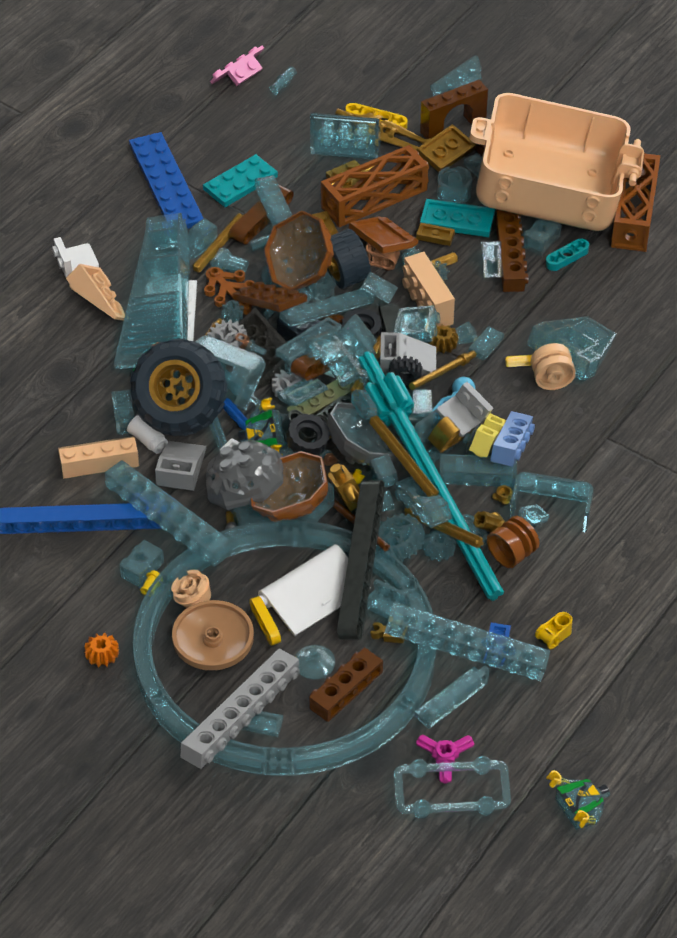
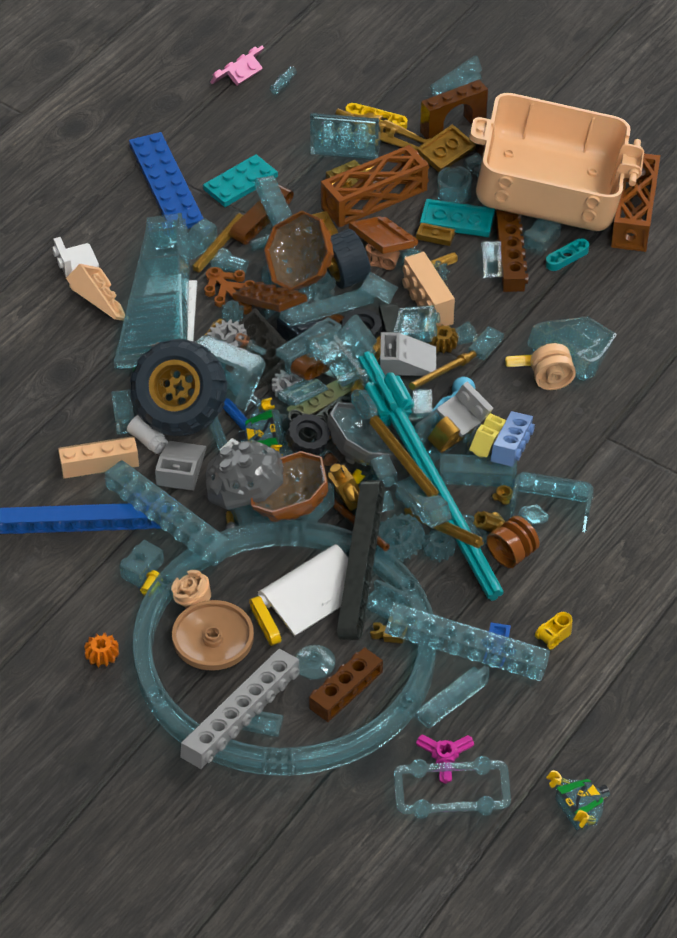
black tyre [389,356,423,390] -> none

